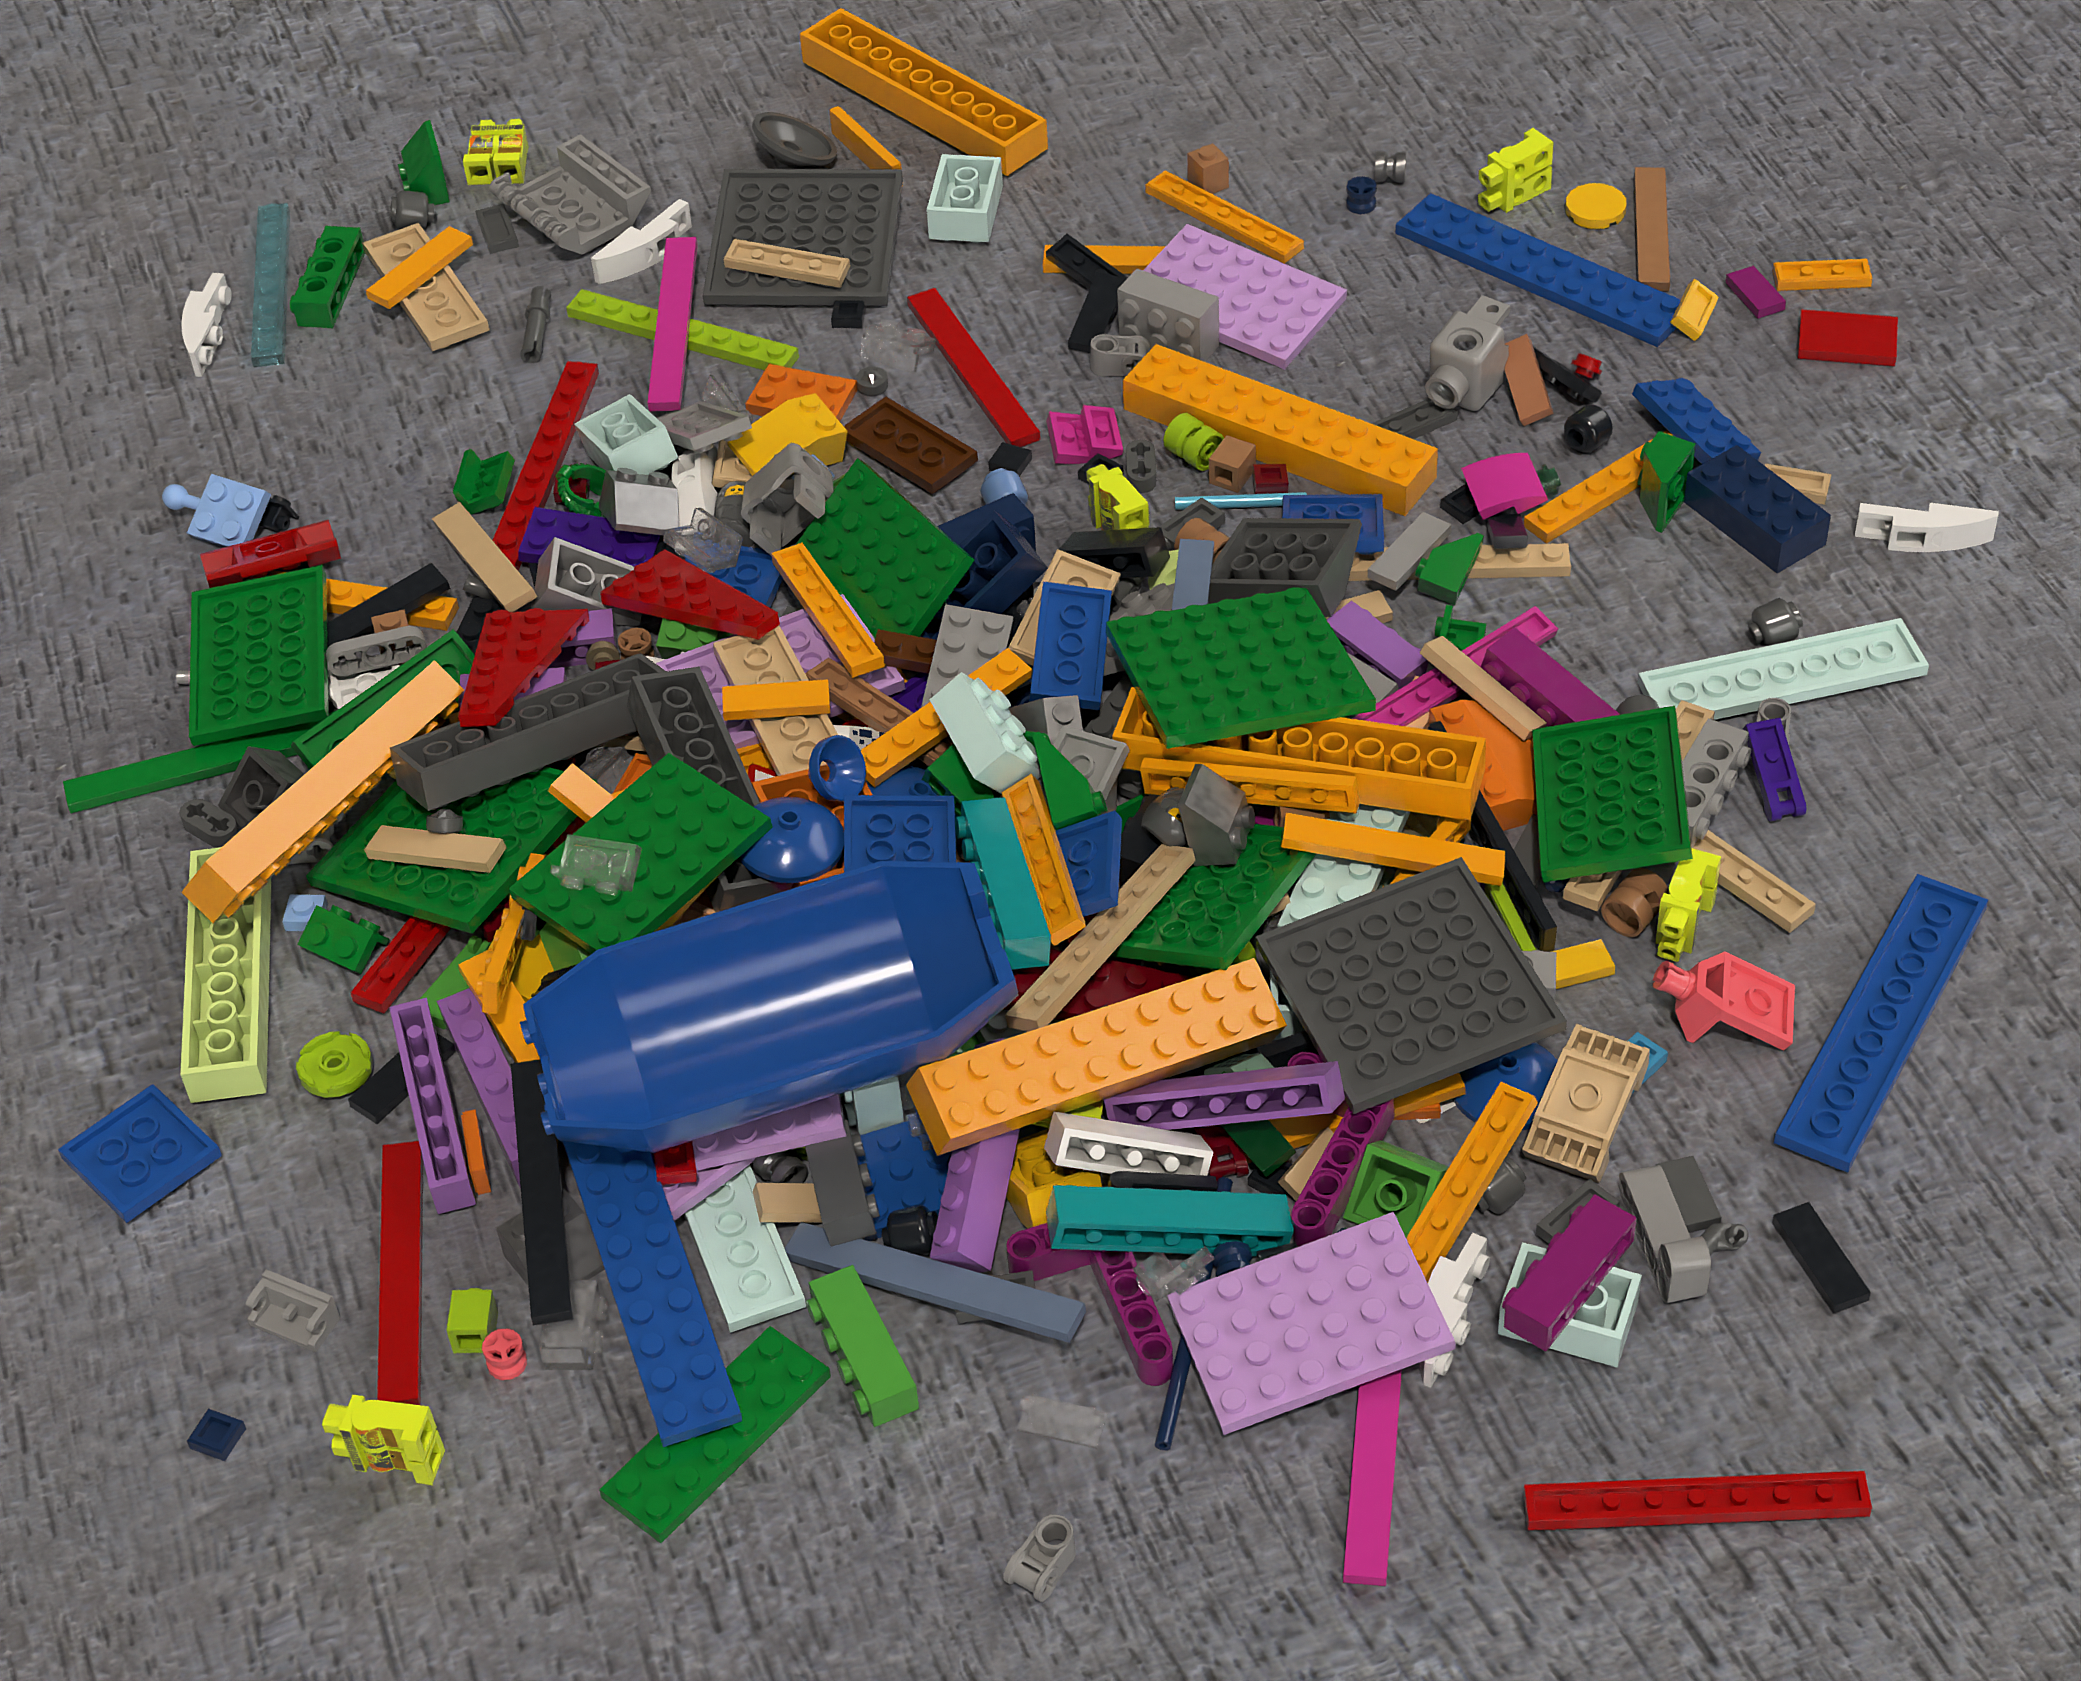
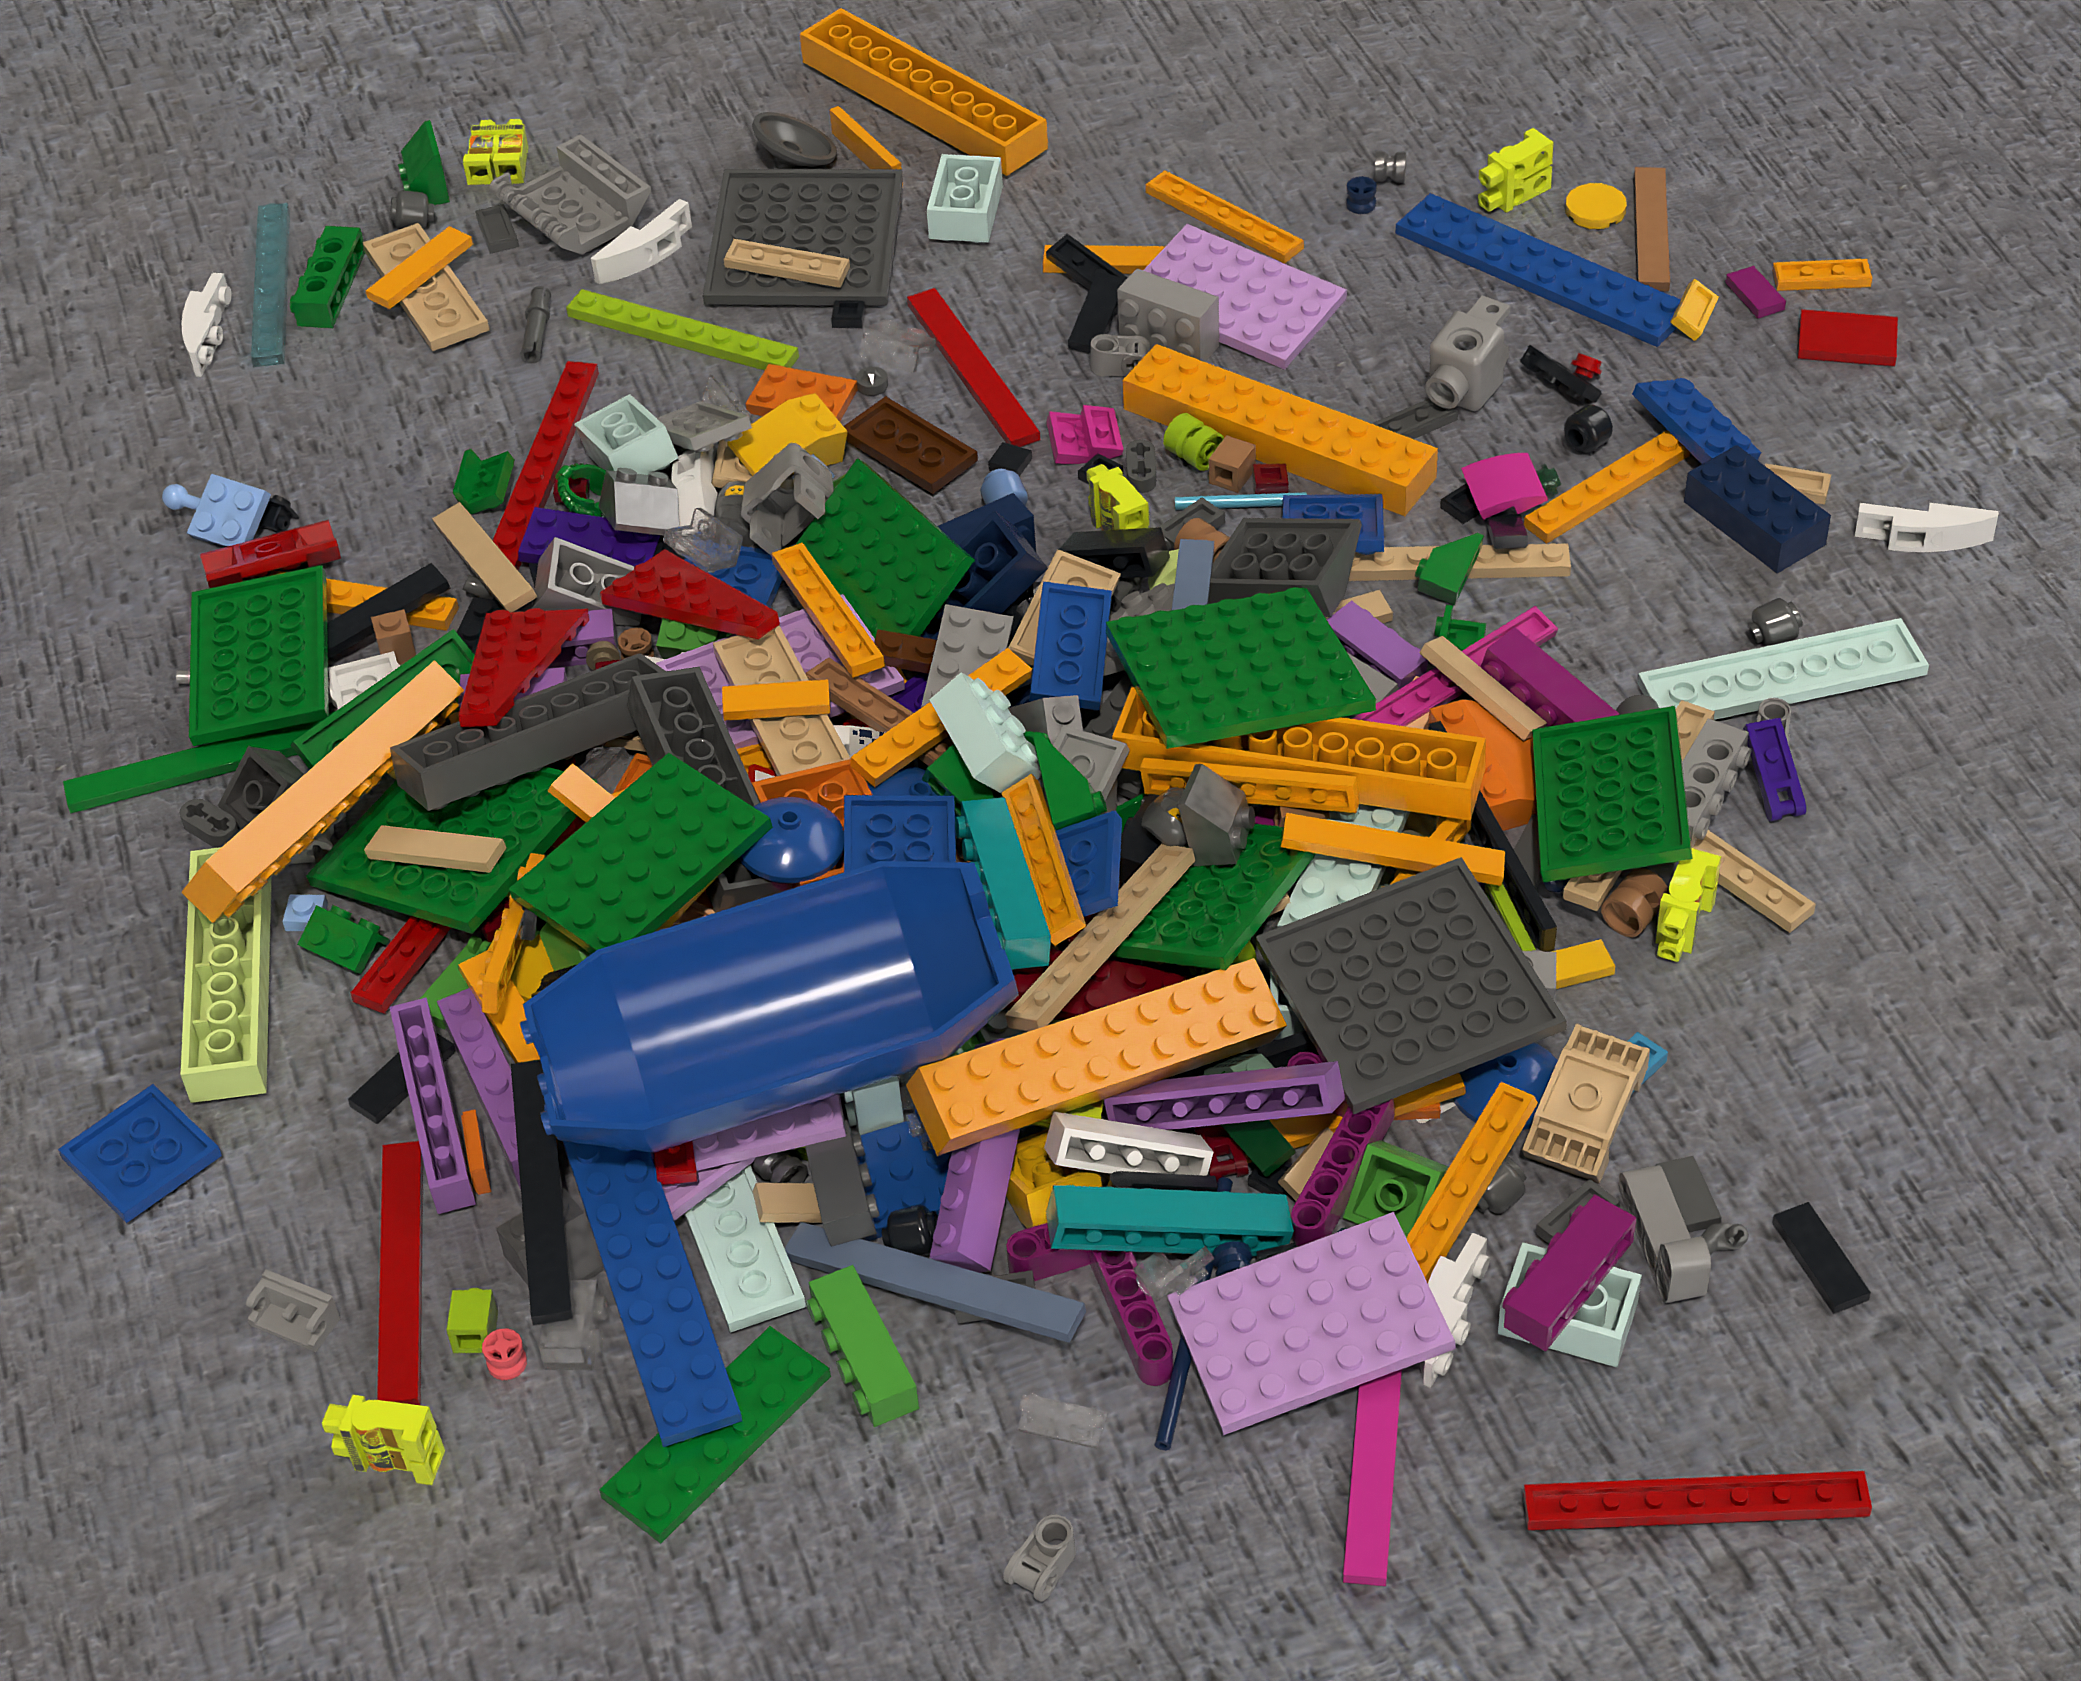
dark blue tile [187,1408,246,1461] -> none
lime plate [296,1031,373,1098] -> none
light grey beam [326,626,426,676] -> none
dark grey tile [426,809,463,833] -> none
clear bracket [550,834,642,895] -> none
dark pink tile [647,237,698,411] -> none
blue piece [808,735,866,802] -> none
medium nougat brick [1187,143,1229,194] -> none
light grey tile [1368,512,1452,591] -> none
nougat tile [1504,334,1554,426] -> none
green slope [1638,431,1696,533] -> none
coral plate [1653,951,1795,1051] -> none
blue plate [1774,874,1988,1173] -> none

